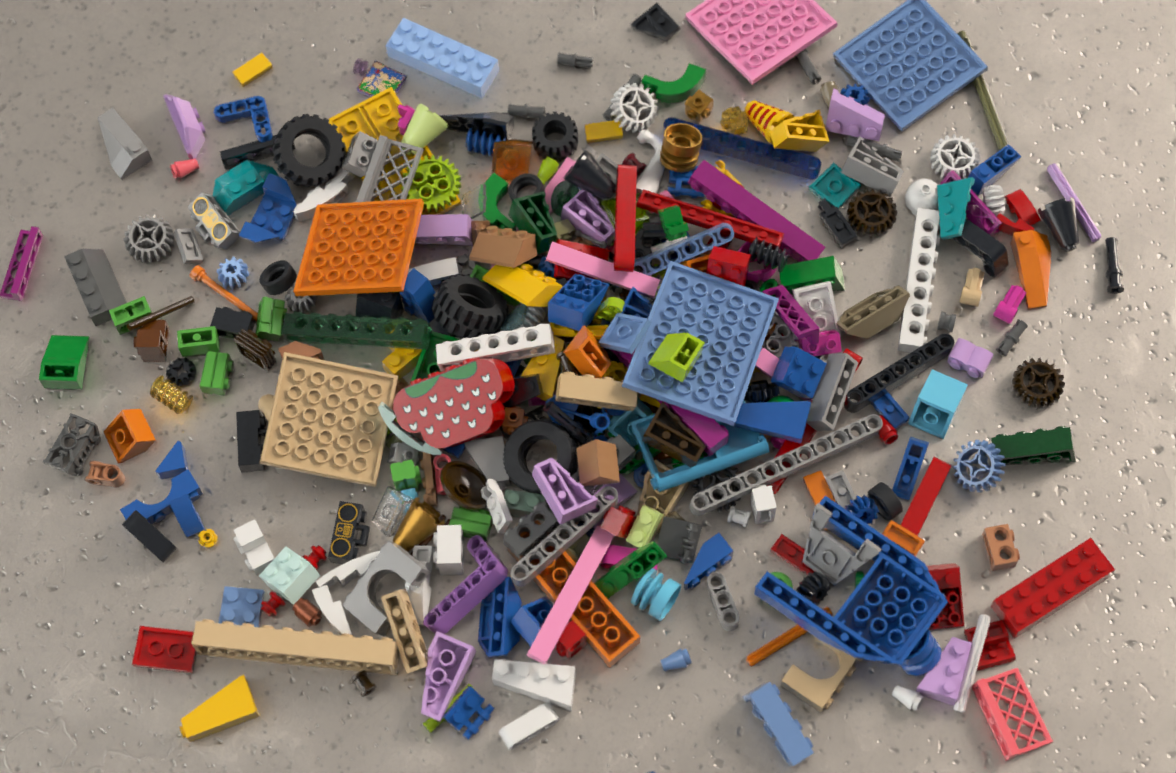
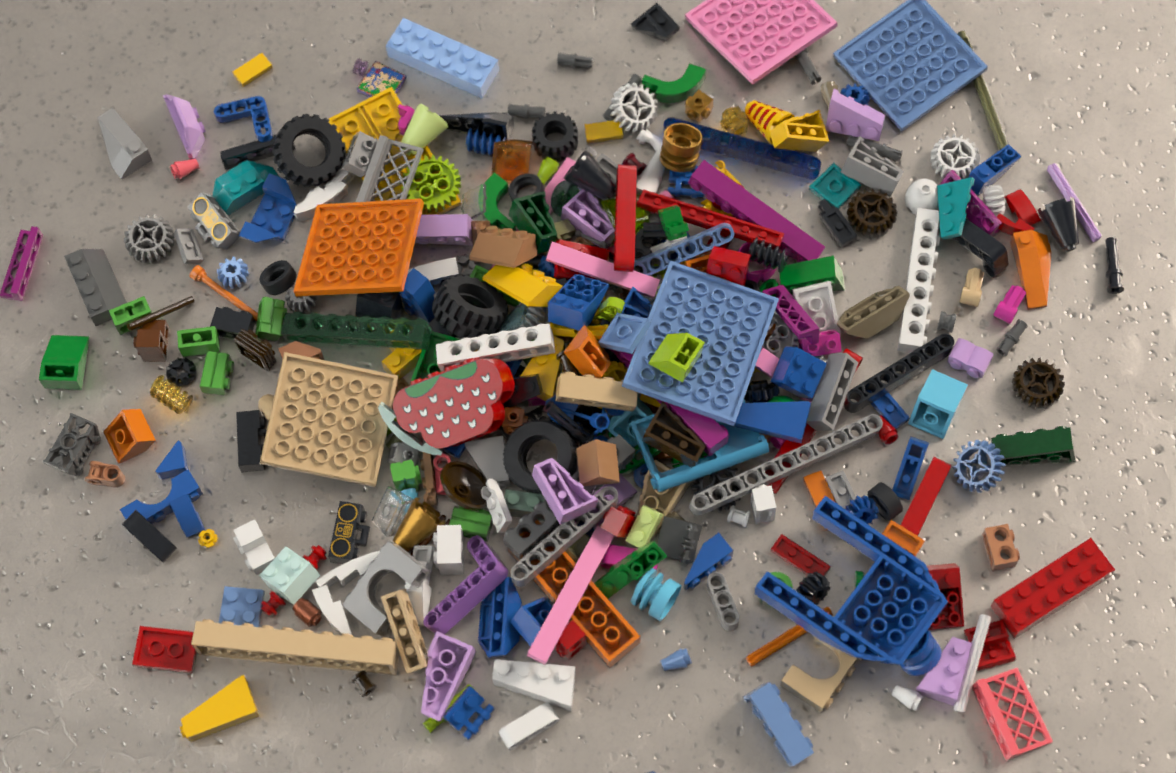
light grey wing [802,503,882,585] -> none

